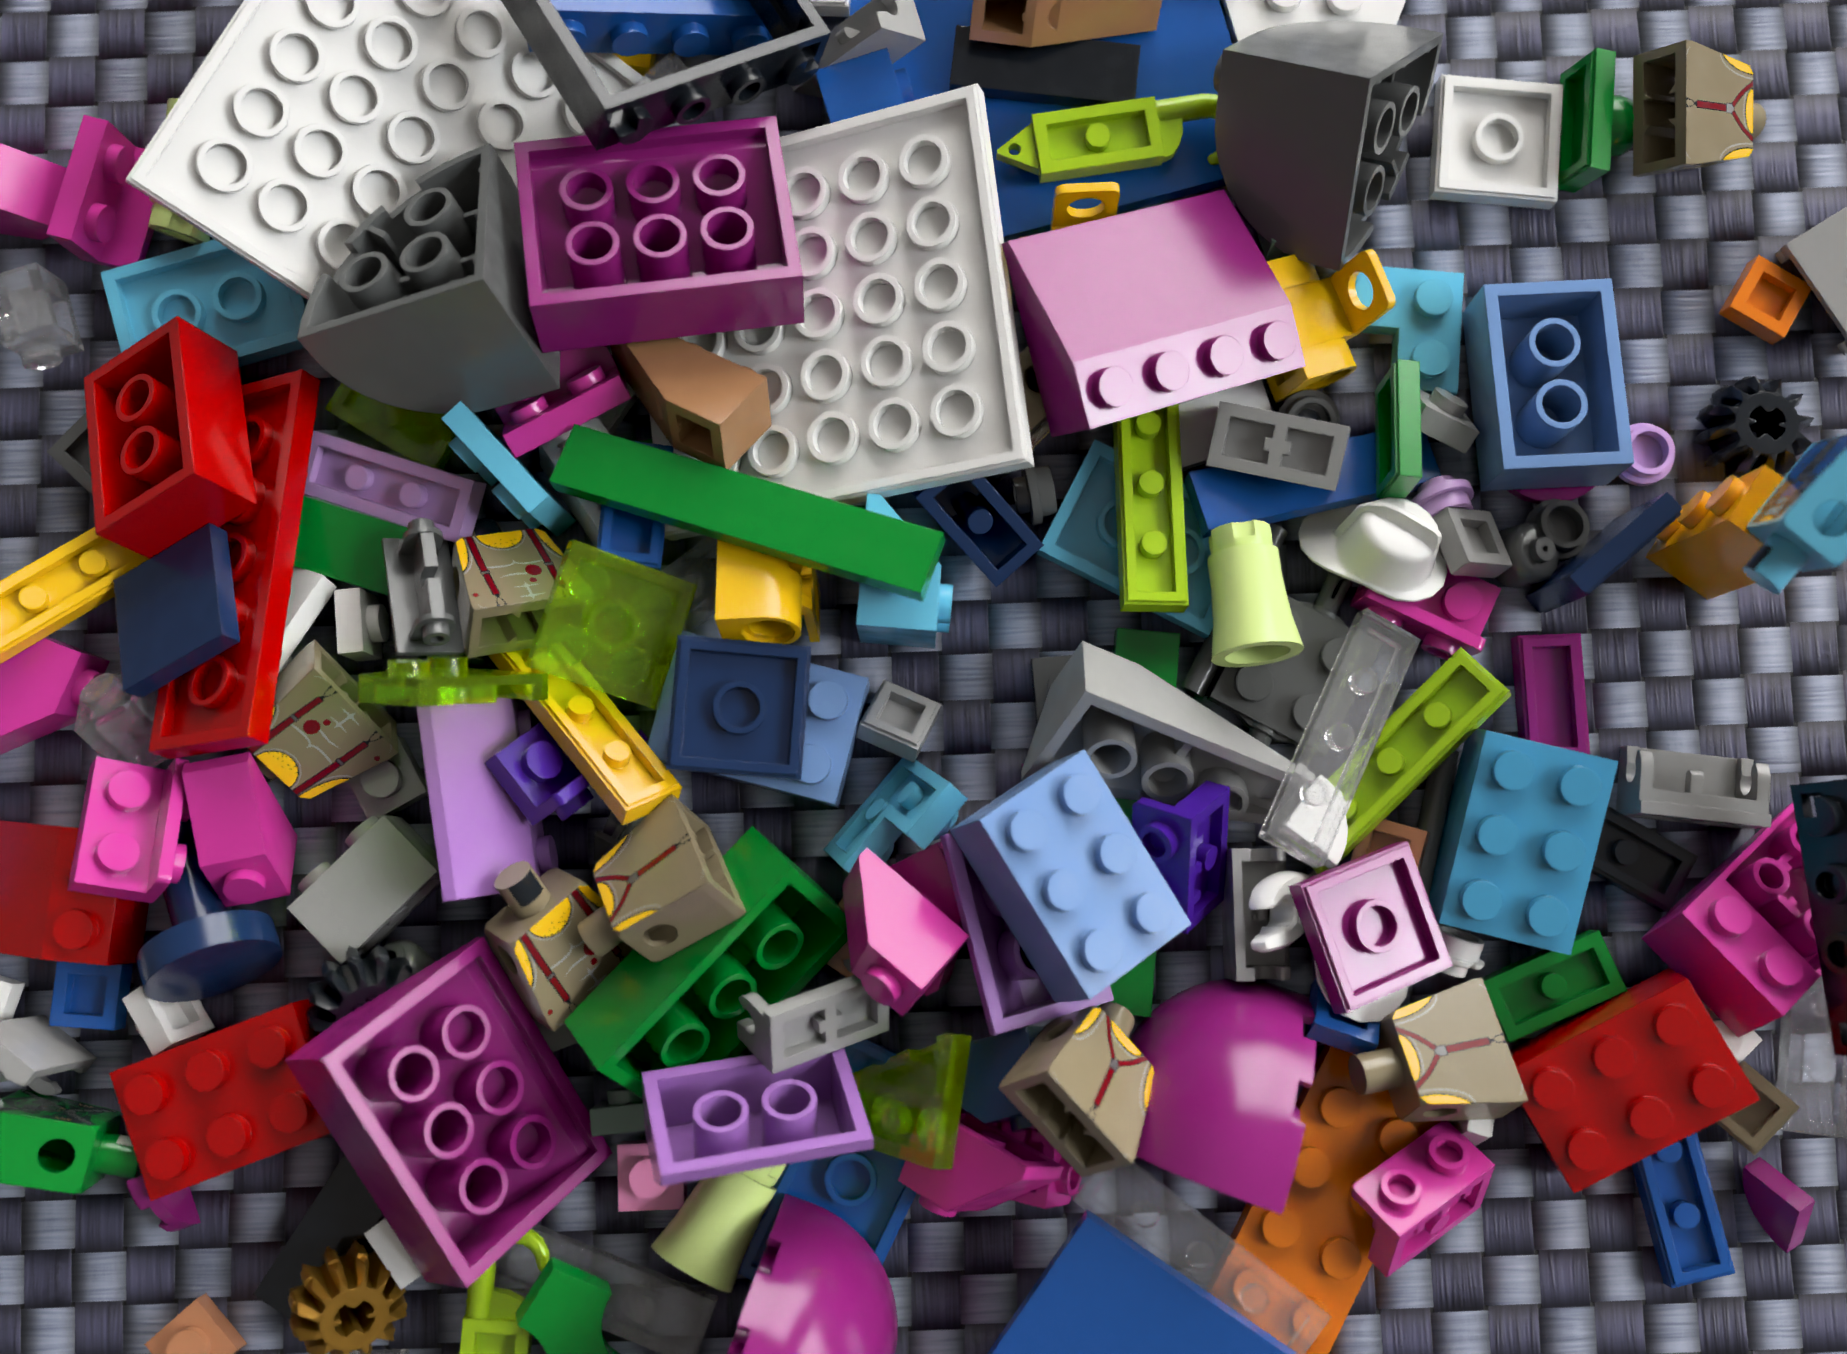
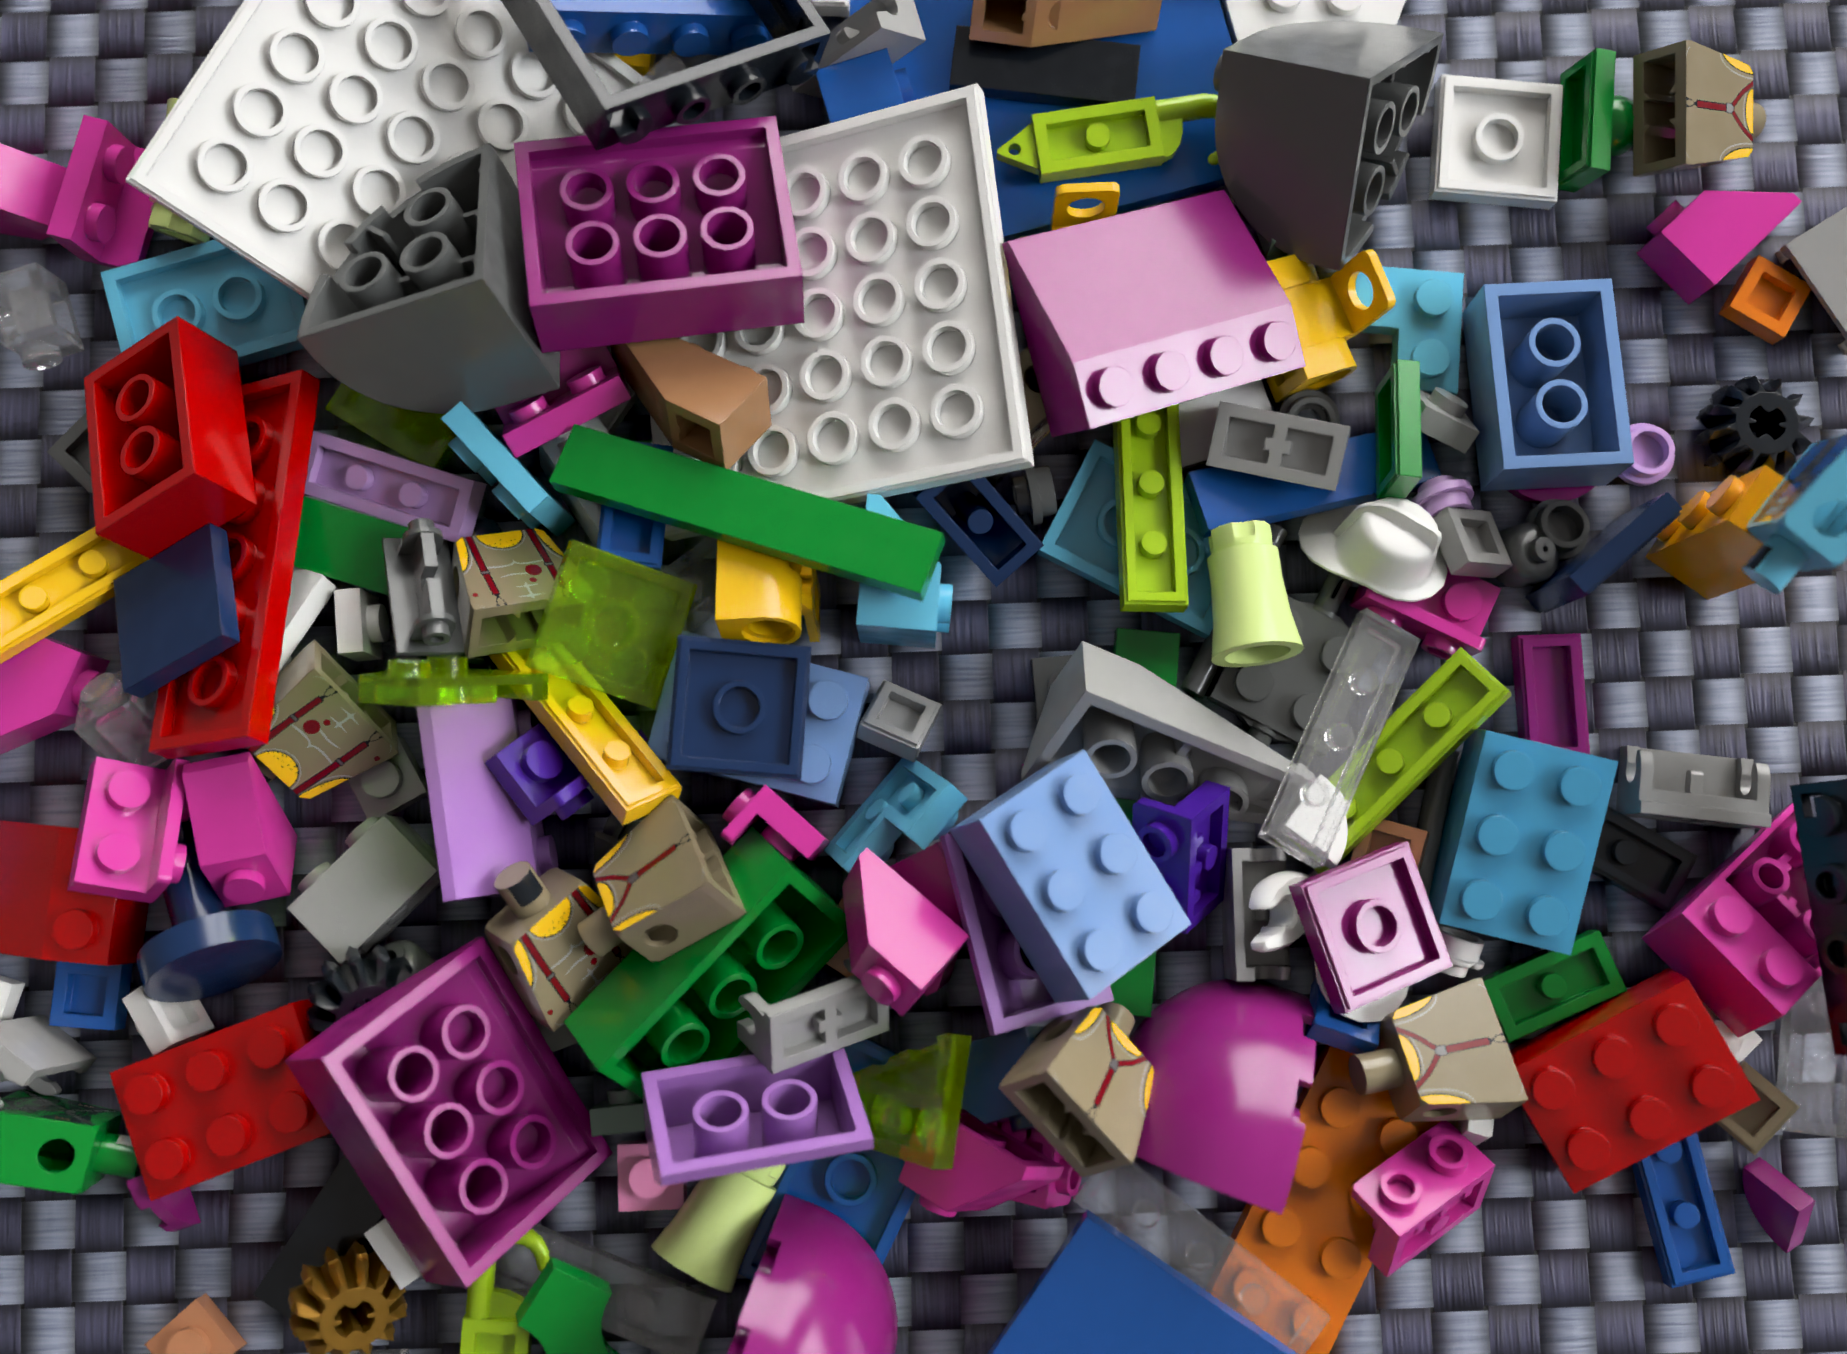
none -> dark pink bracket [720,784,830,862]
none -> dark pink slope [1636,190,1802,305]

